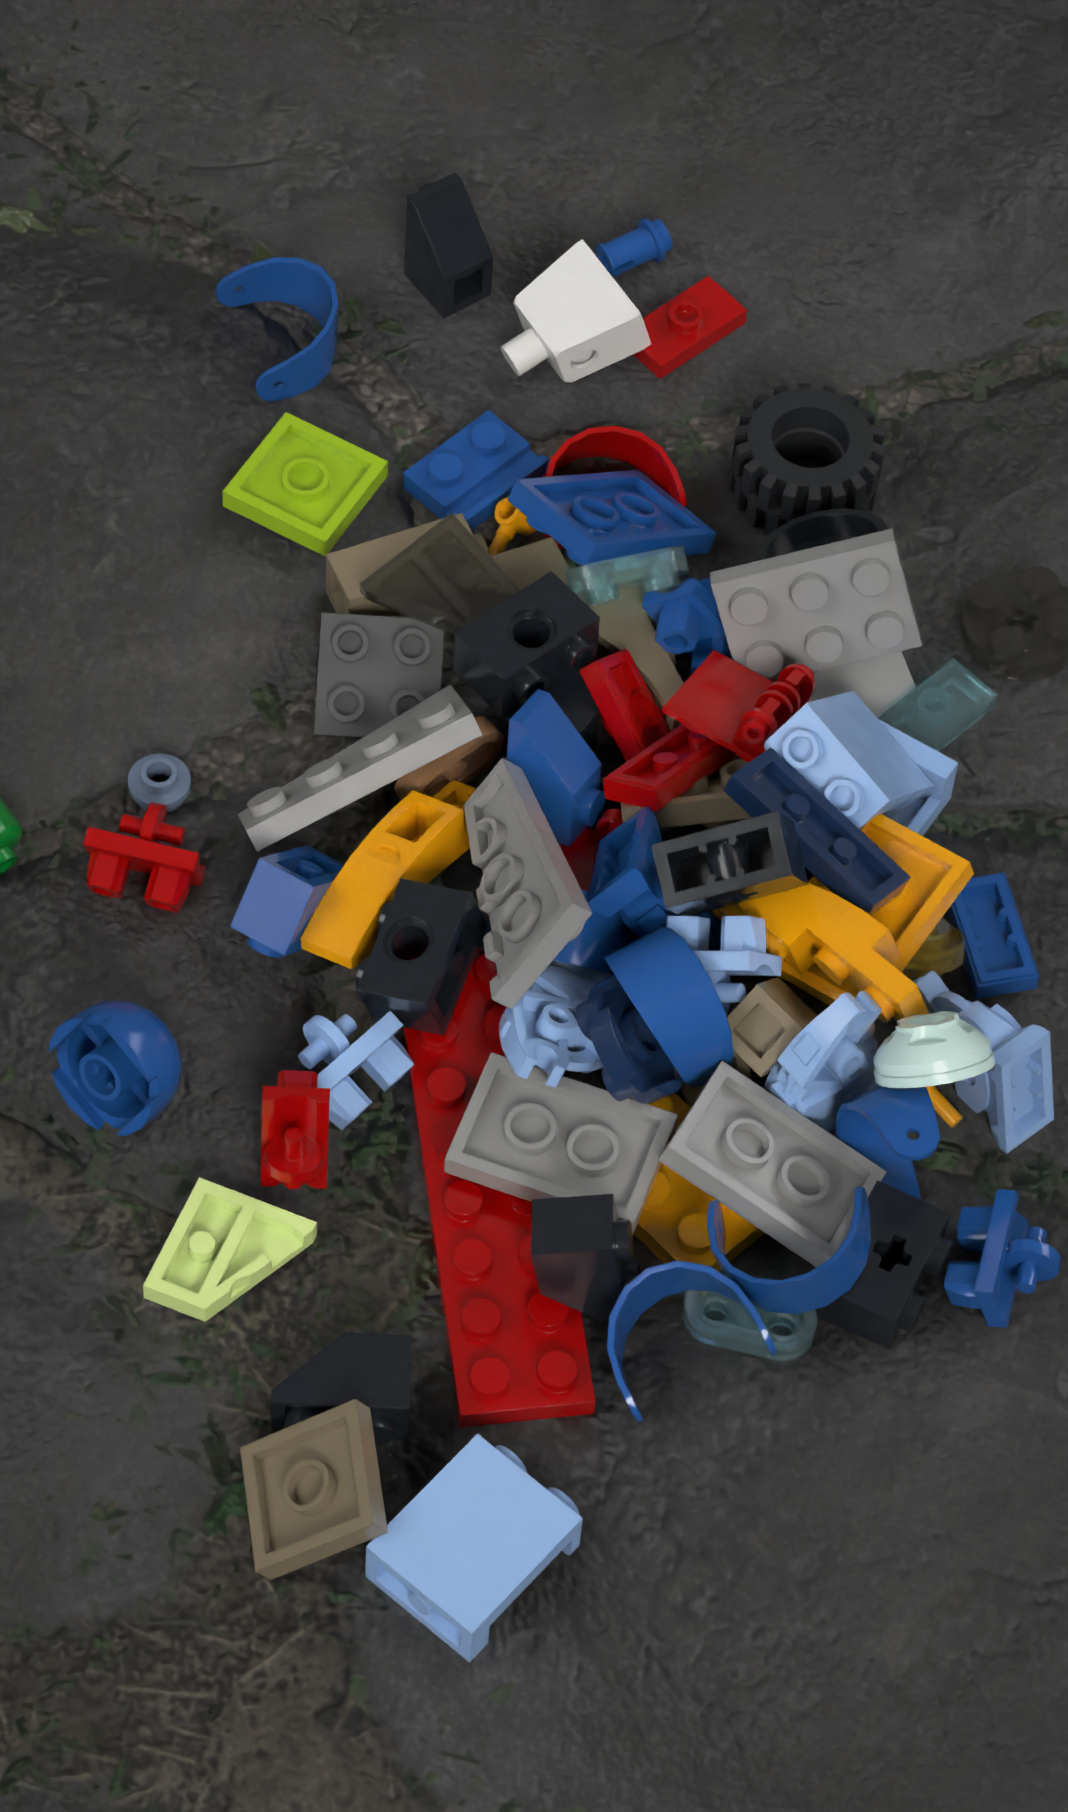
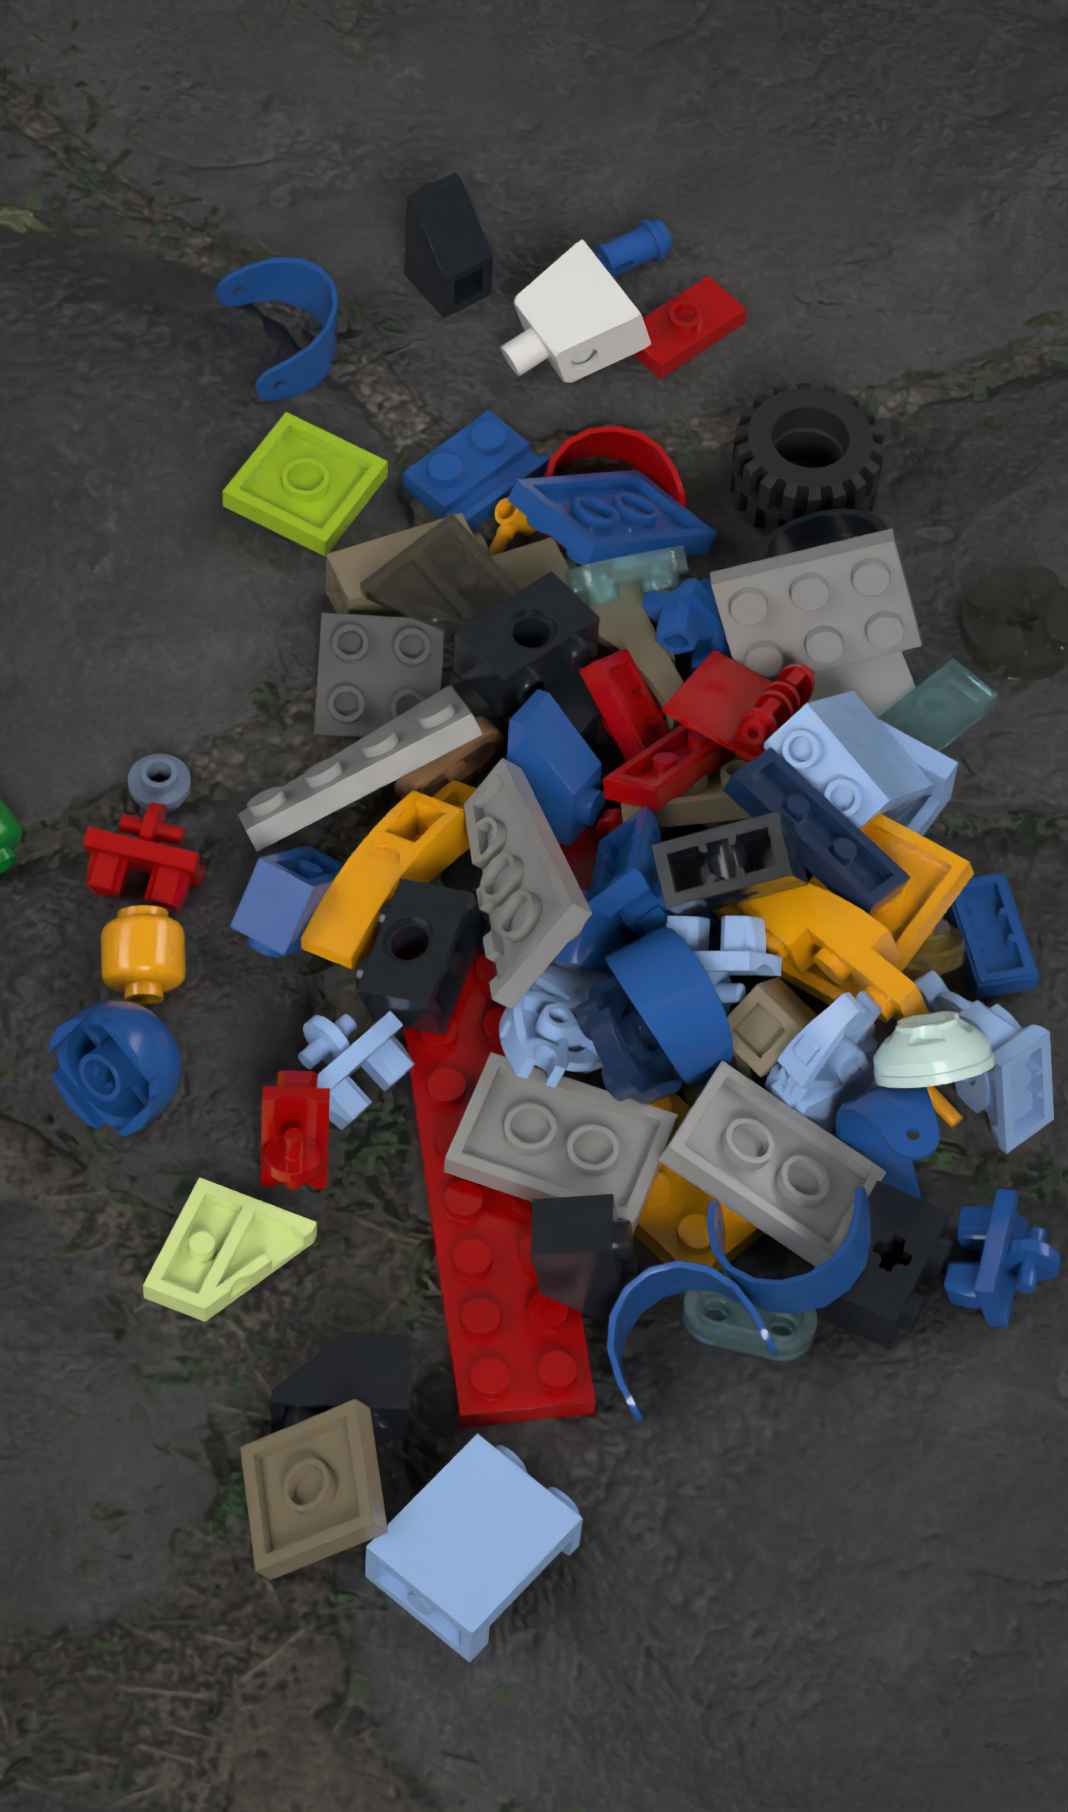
none -> light orange head [101,905,186,1005]

